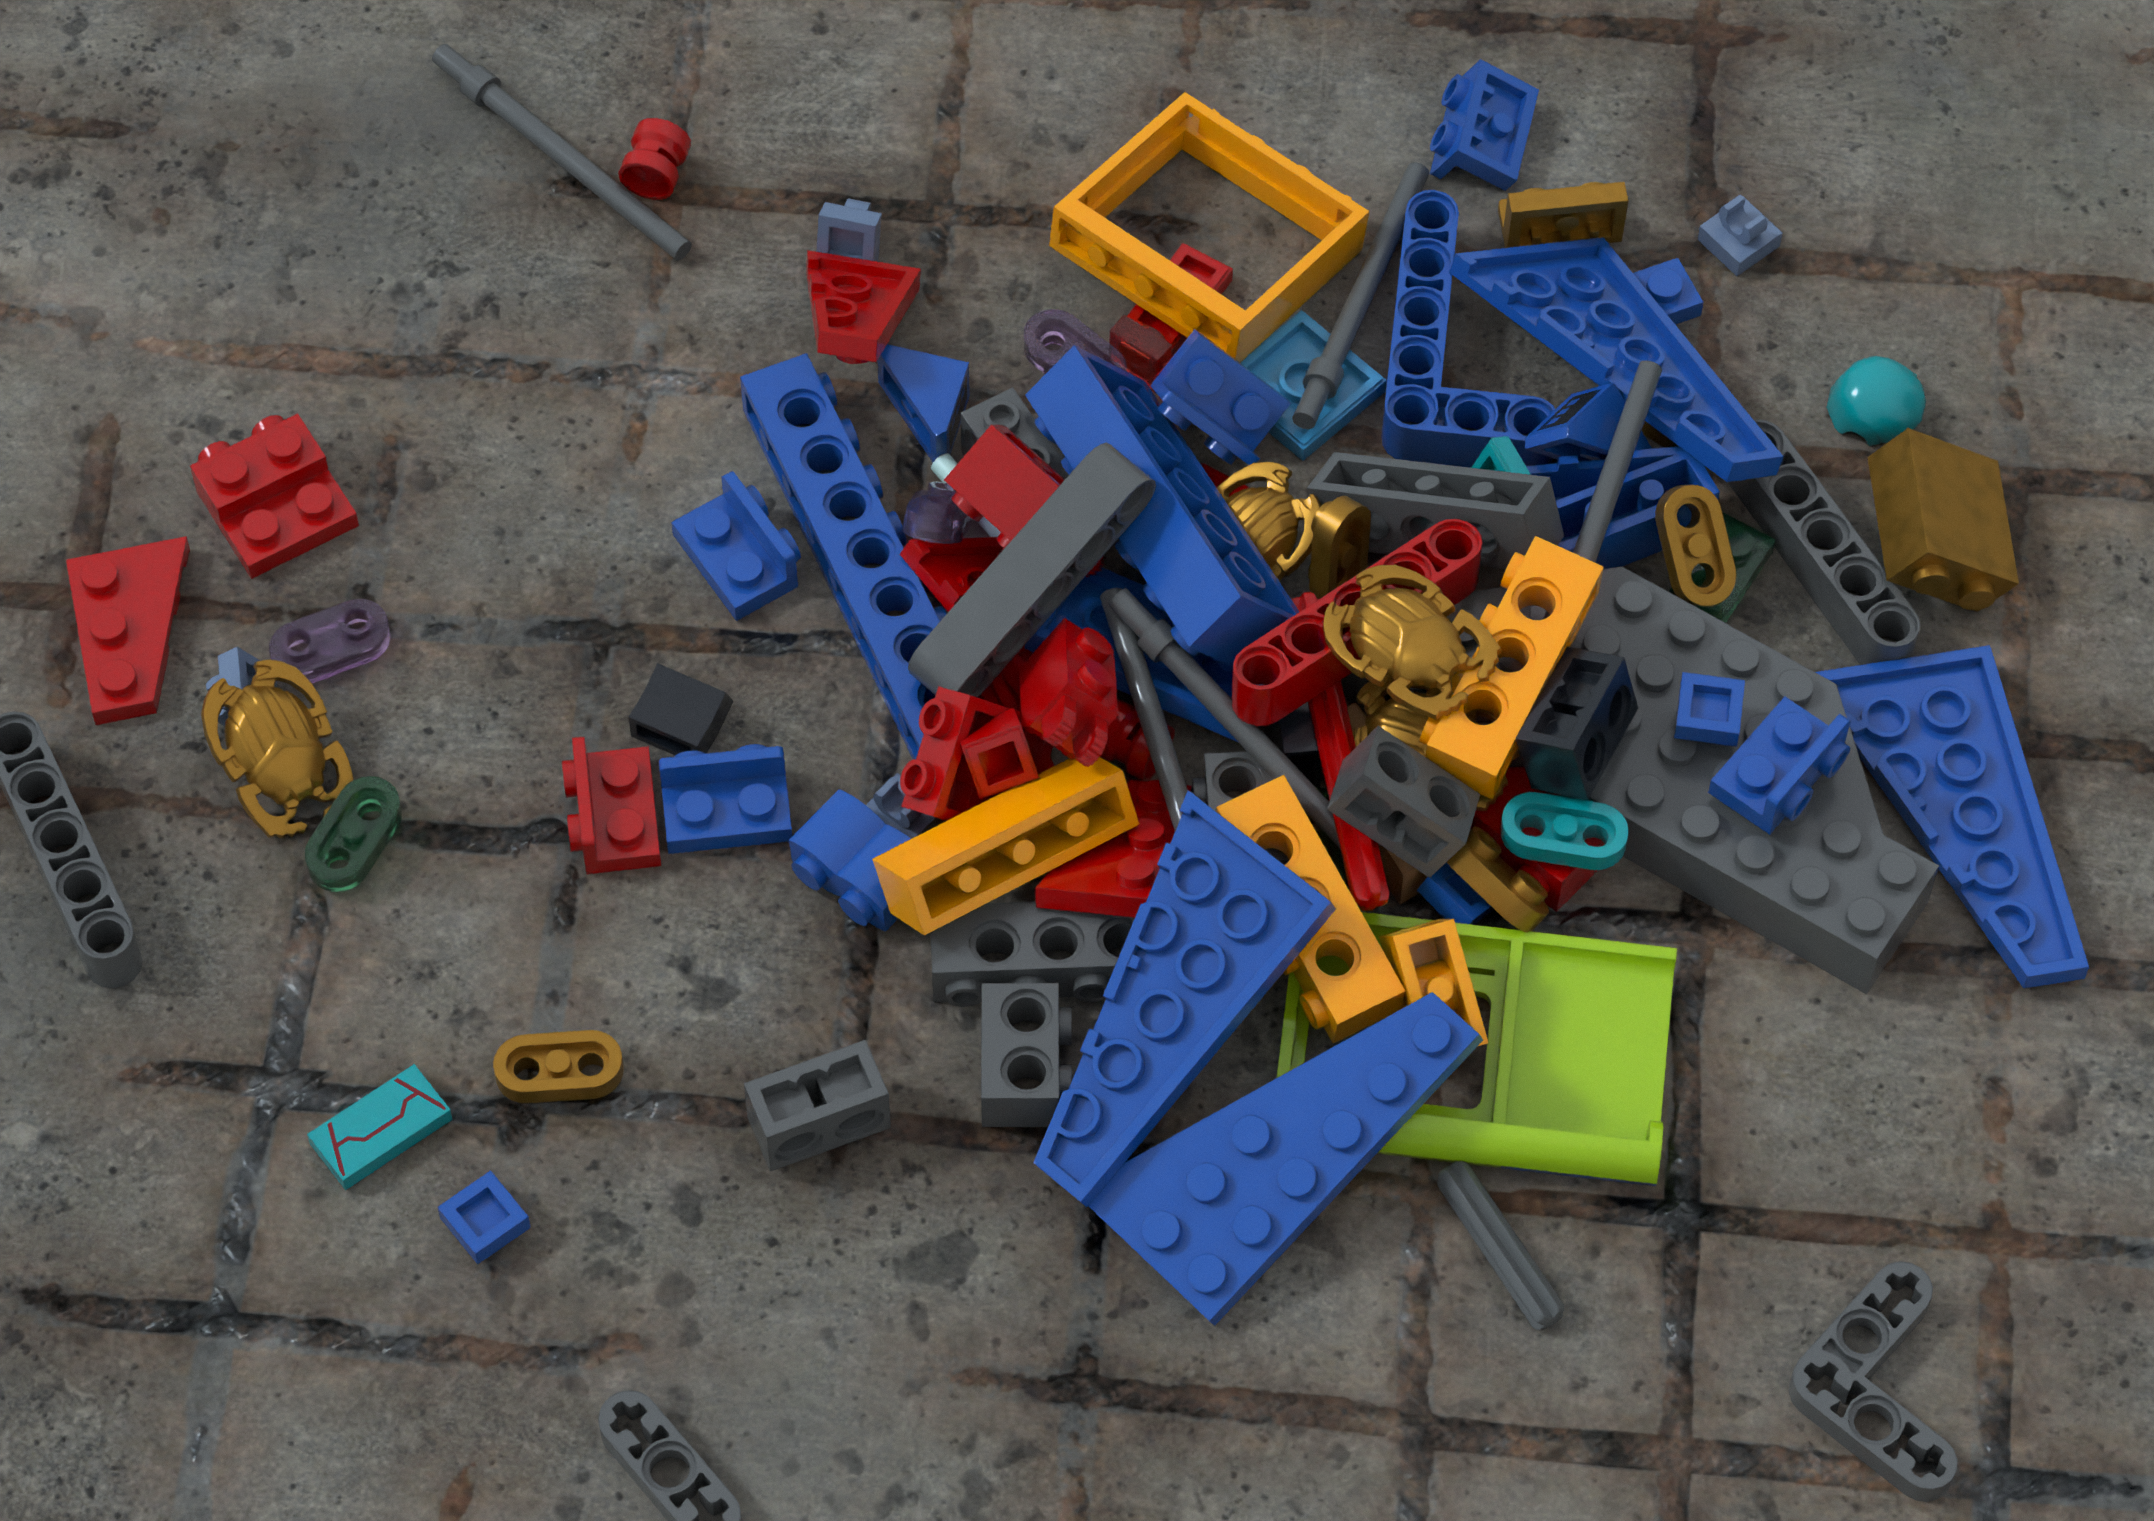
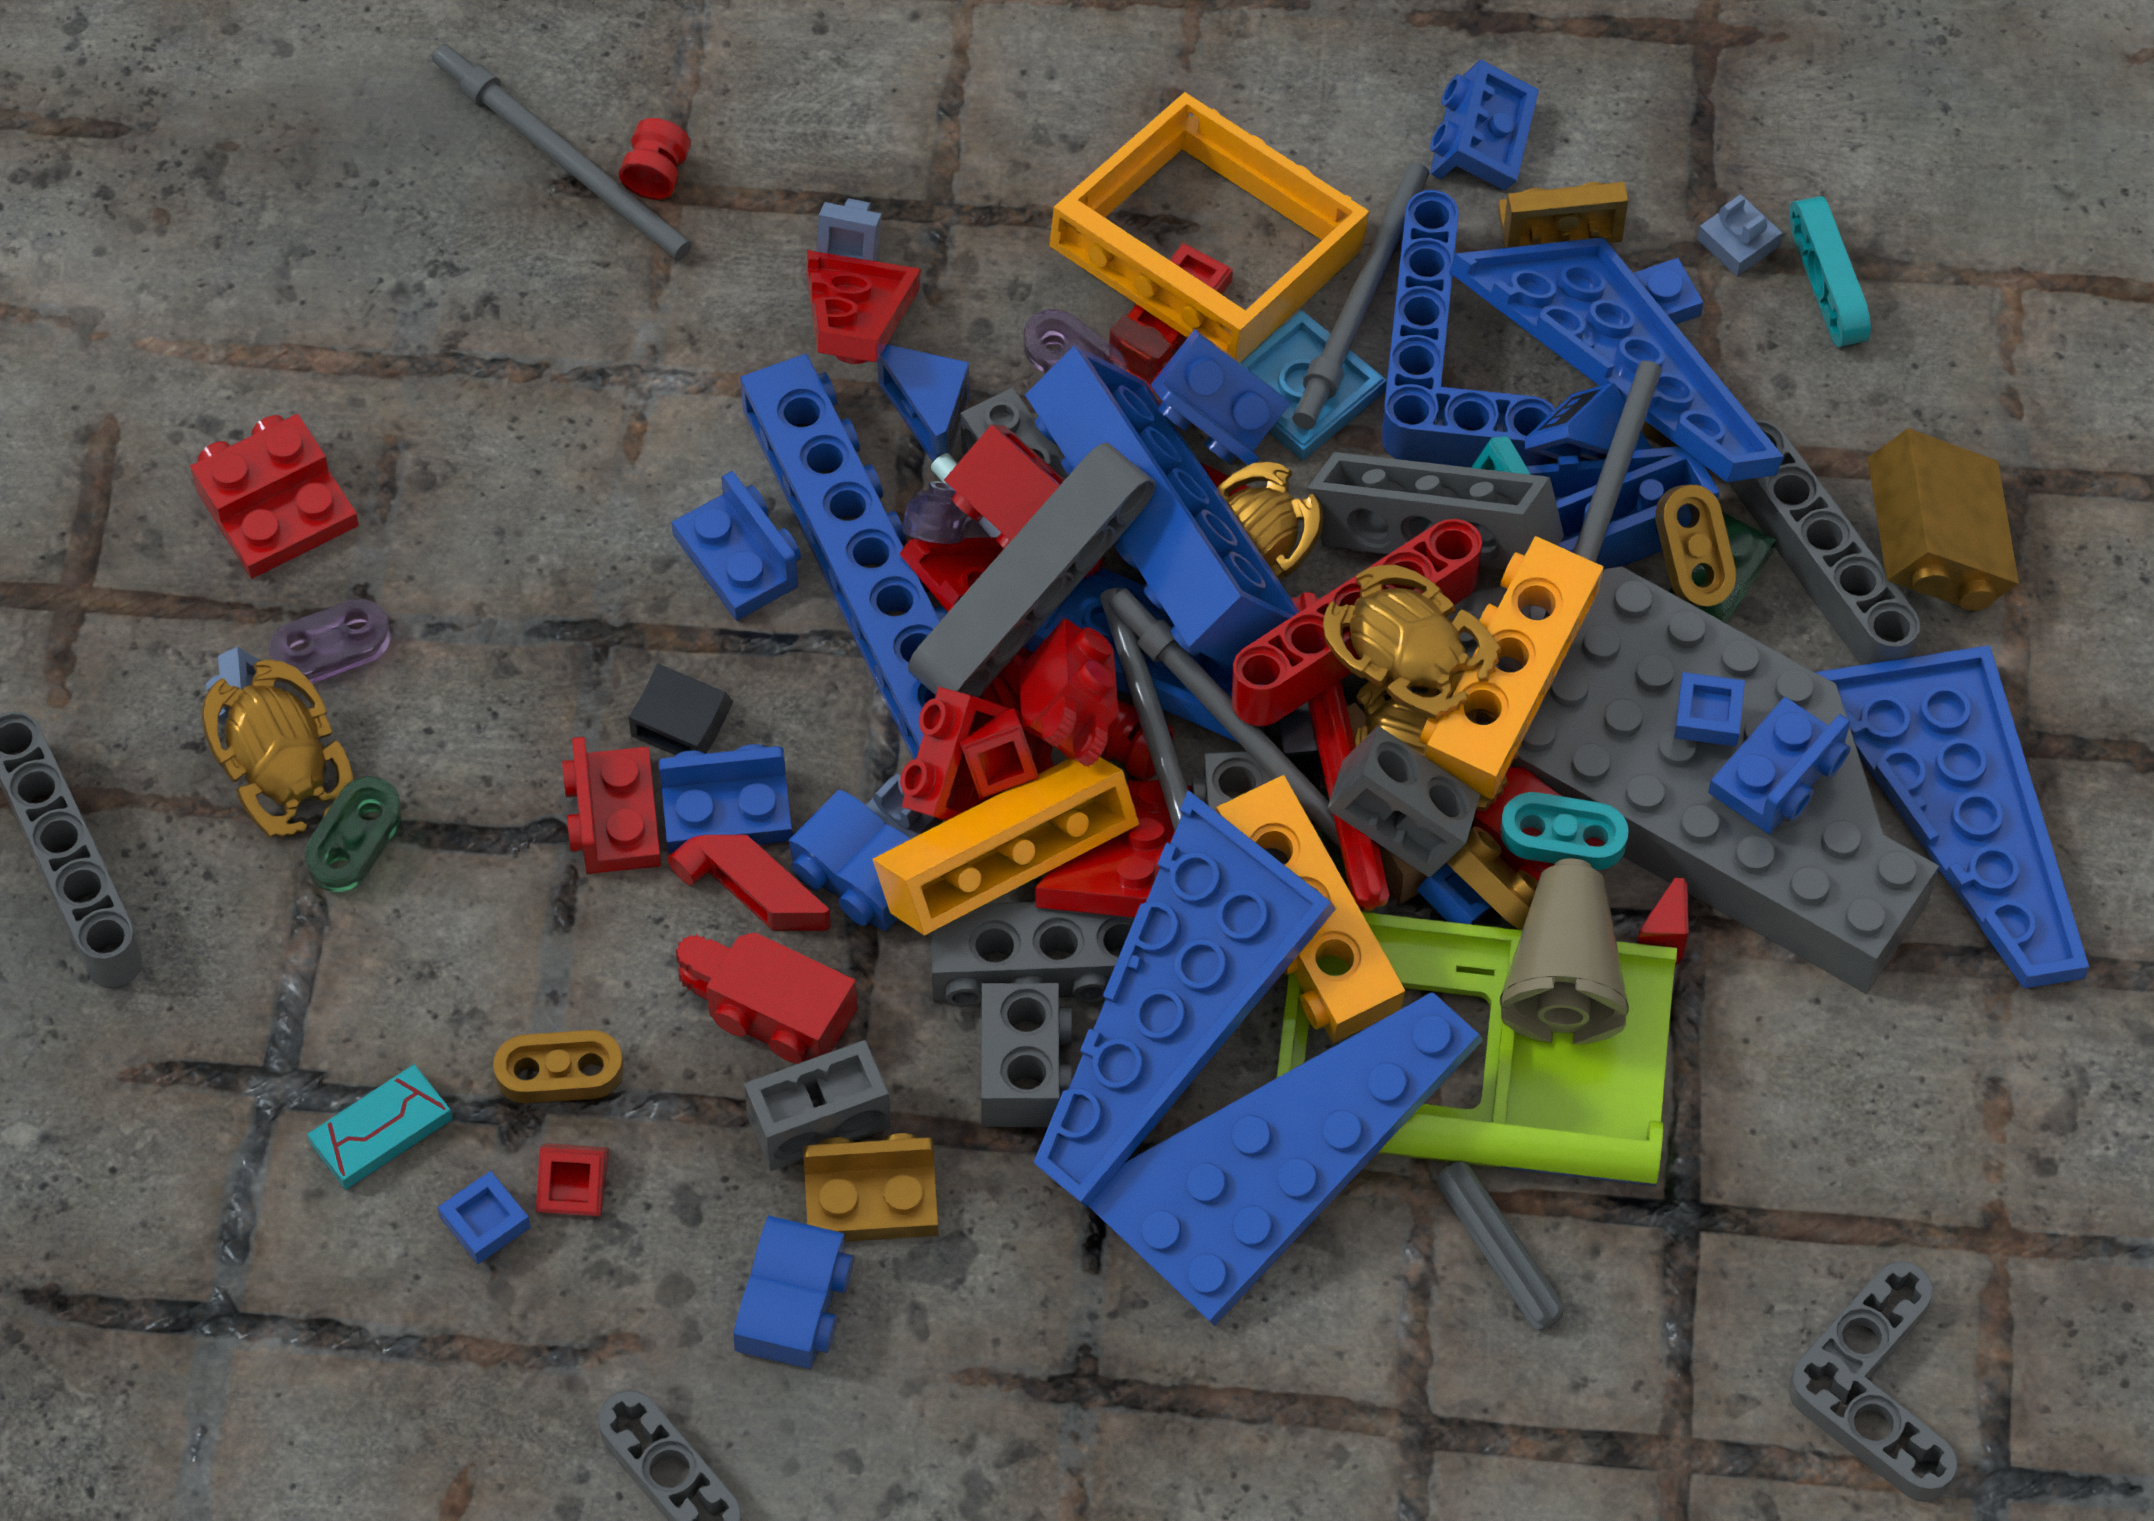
red wing [66,536,190,725] -> none
pearl gold plate [1308,496,1371,599] -> none
light orange brick [1379,919,1489,1046] -> none
black brick [1516,646,1638,800] -> none
teal hair [1826,356,1926,446] -> none
none -> red slope [536,1143,609,1216]
none -> red piece [667,835,831,931]
none -> red hinge [676,932,858,1064]
none -> blue brick [733,1215,854,1369]
none -> pearl gold bracket [803,1133,939,1242]
none -> dark tan cone [1500,858,1629,1044]
none -> red slope [1637,878,1689,964]
none -> teal beam [1789,196,1871,347]

